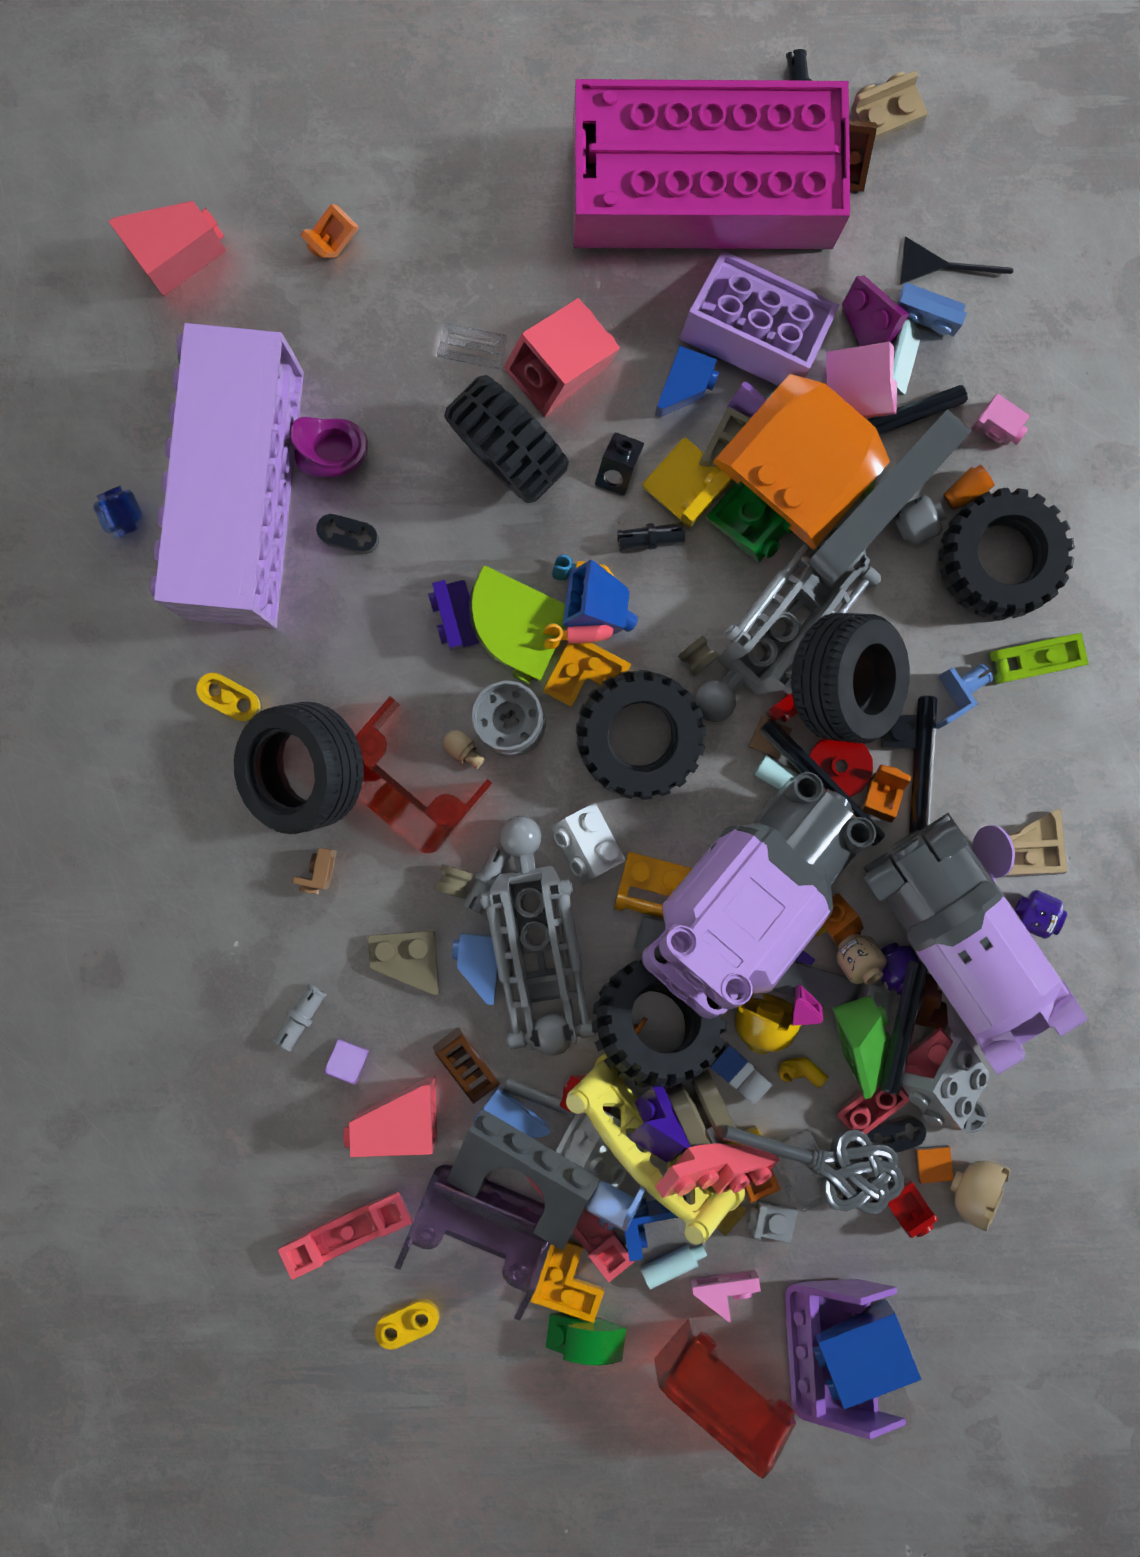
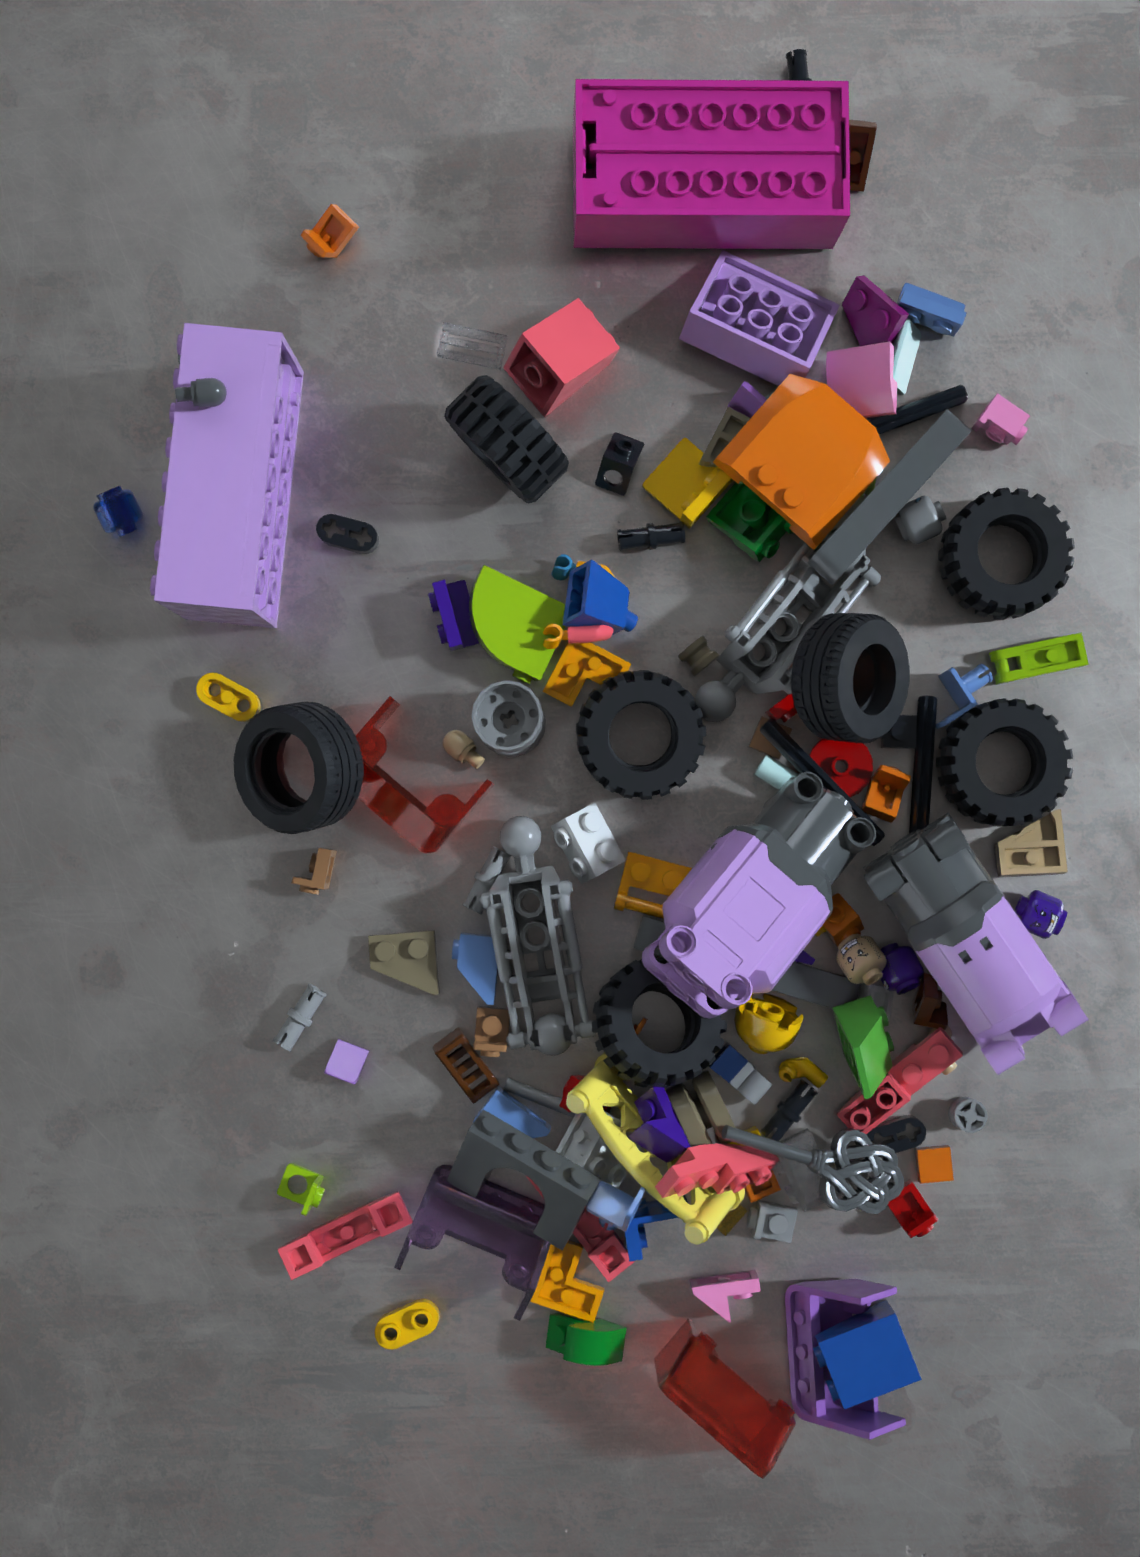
coral slope [108,201,226,296] -> none
magenta piece [290,417,368,477] -> none
coral slope [343,1076,438,1157] -> none
dark tan wheel [434,864,473,899] -> none
light aqua cylinder [640,1243,707,1290] -> none
blue slope [655,346,719,417] -> none
dark pink slope [792,984,823,1025] -> none
tan bracket [851,70,928,141] -> none
black axle [880,961,928,1094] -> none
black piece [900,237,1014,285] -> none
light grey bracket [901,1037,989,1130] -> none
orange cone [943,465,995,510] -> none
tan cylinder [950,1160,1011,1232] -> none
lavender piece [973,825,1015,882] -> none
none -> dark grey cylinder [175,378,227,408]
none -> lime bracket [277,1163,325,1216]
none -> medium nougat bracket [473,1006,510,1057]
none -> black pin [760,1079,818,1141]
none -> black tyre [936,698,1073,826]

